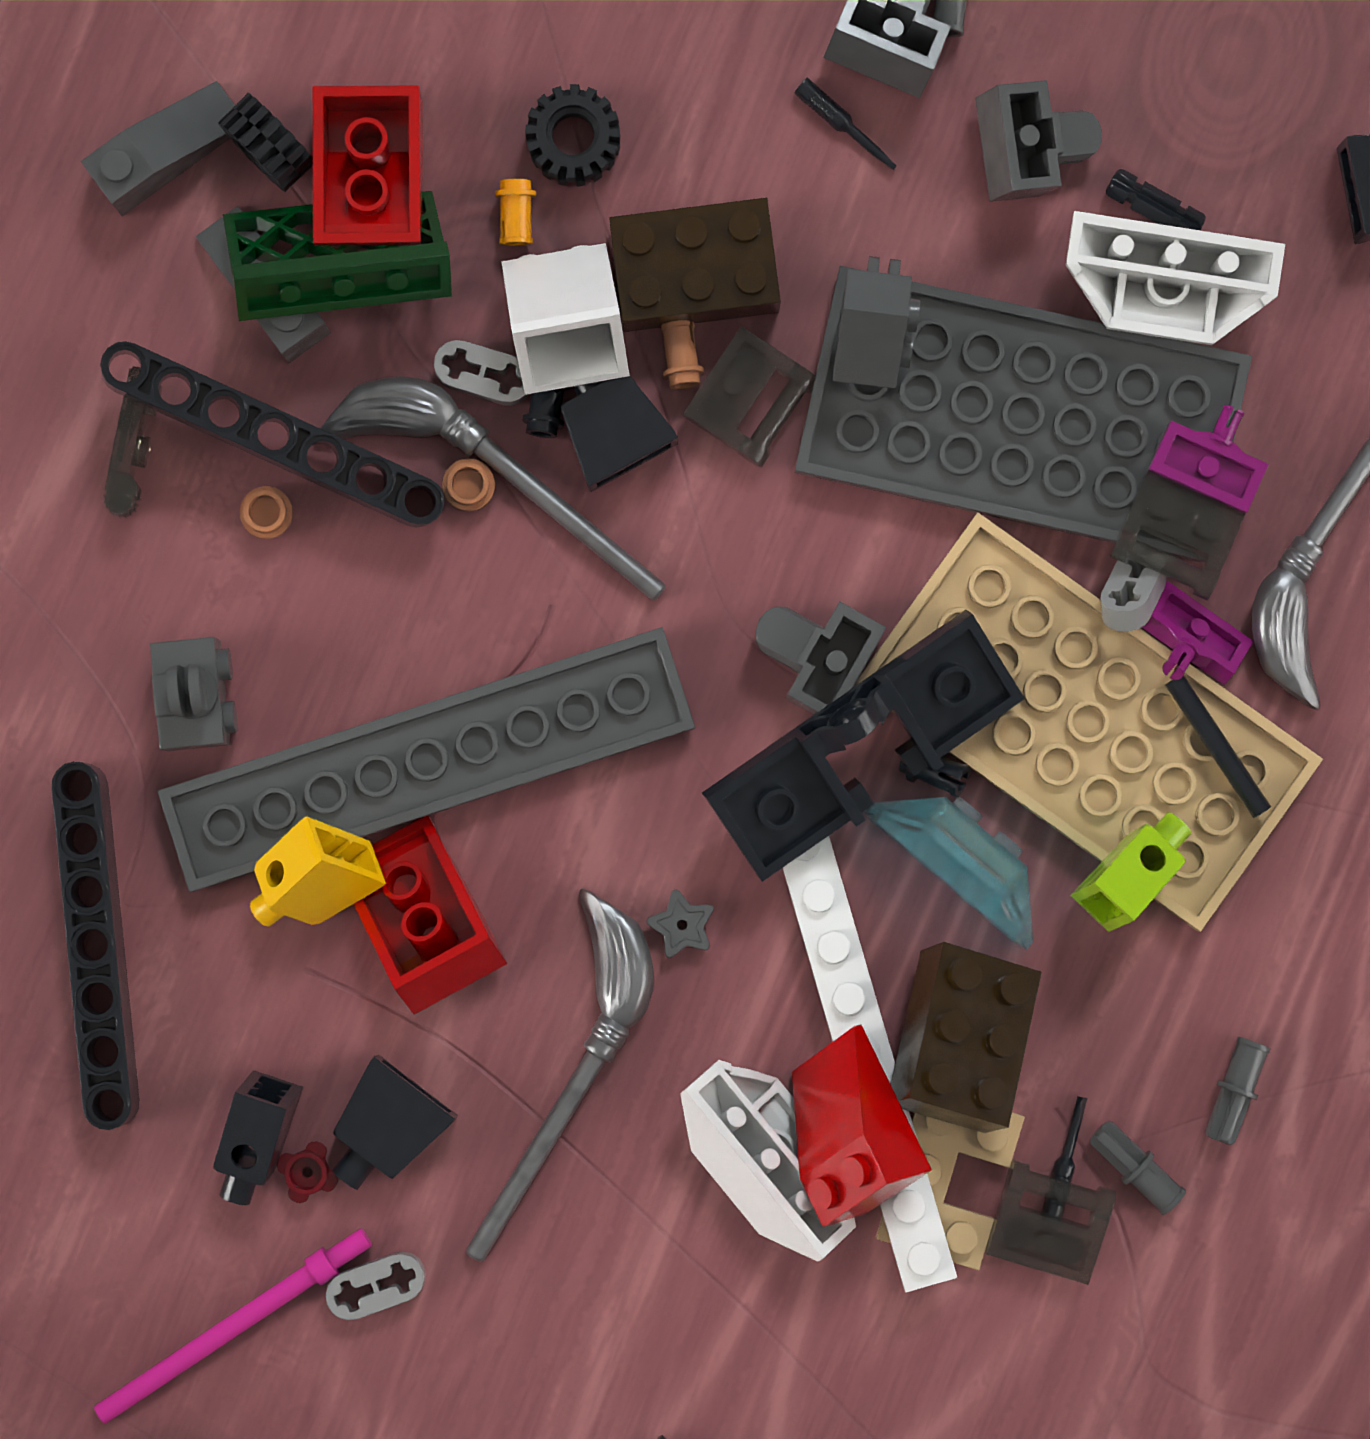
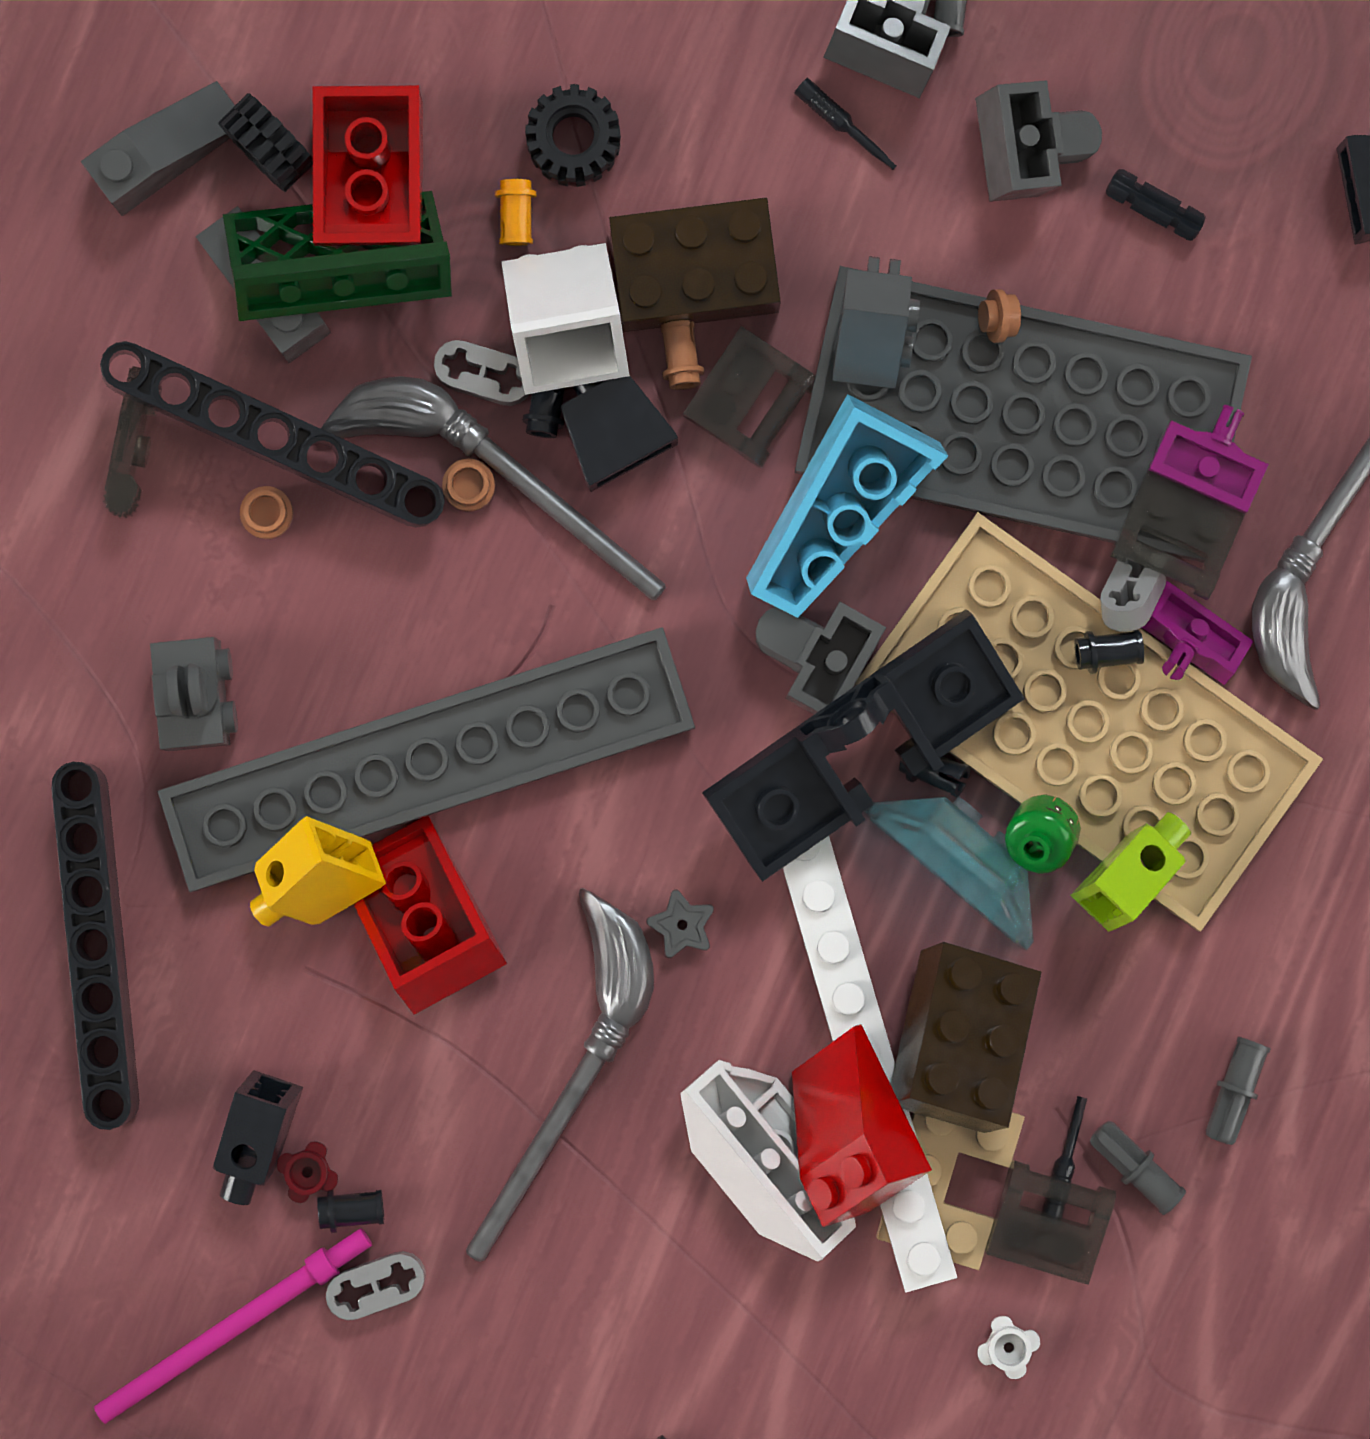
black torso [332,1054,458,1190] -> none
white wedge [1065,211,1285,345] -> none
black bar [1165,676,1271,818] -> none
none -> black pin [317,1190,384,1233]
none -> medium azure wedge [746,394,948,618]
none -> white plate [977,1316,1040,1379]
none -> nougat plate [978,289,1021,343]
none -> green head [1005,794,1081,874]
none -> black pin [1074,630,1144,674]

